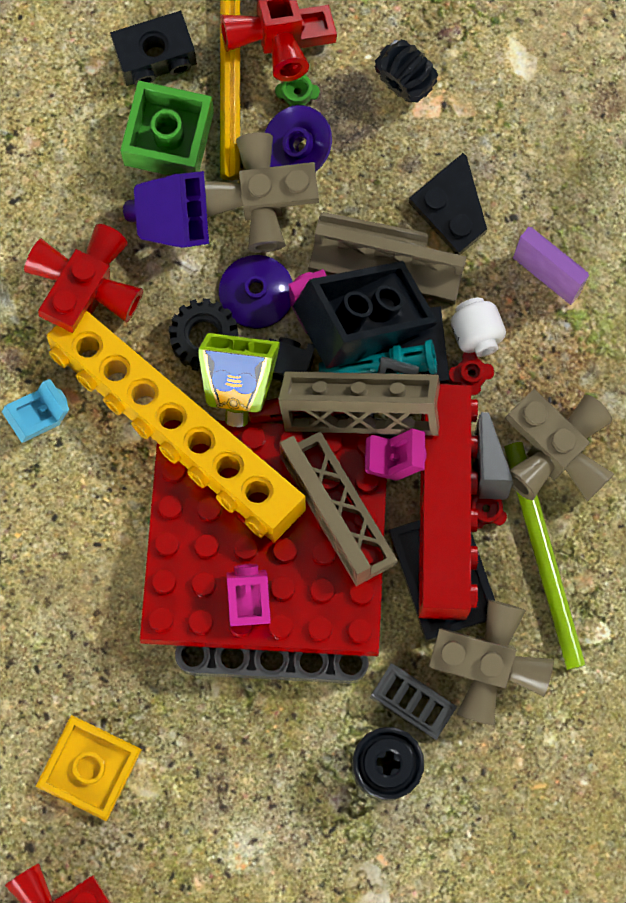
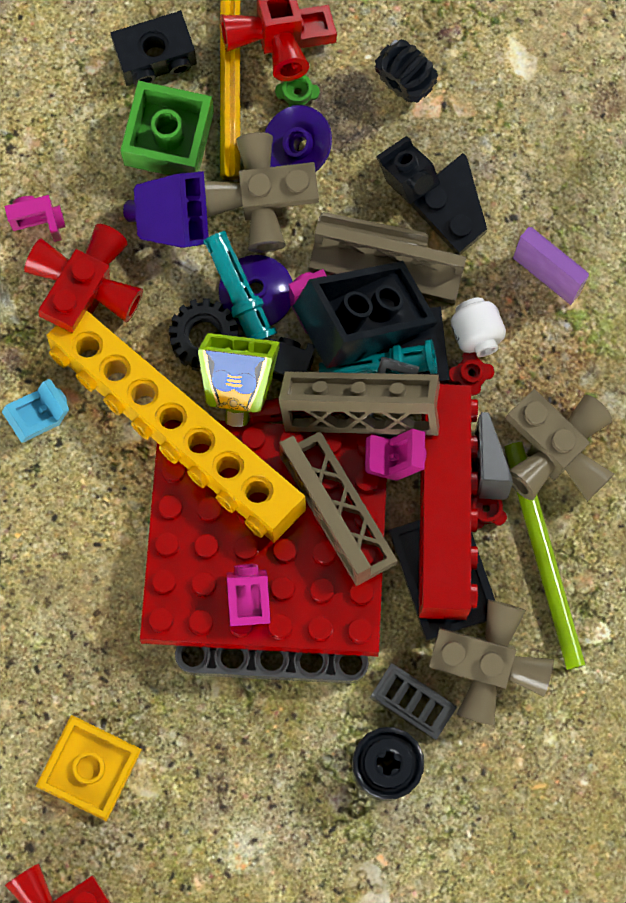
none -> dark pink bracket [4,195,66,242]
none -> teal pin [203,231,277,340]
none -> black brick [376,136,440,204]

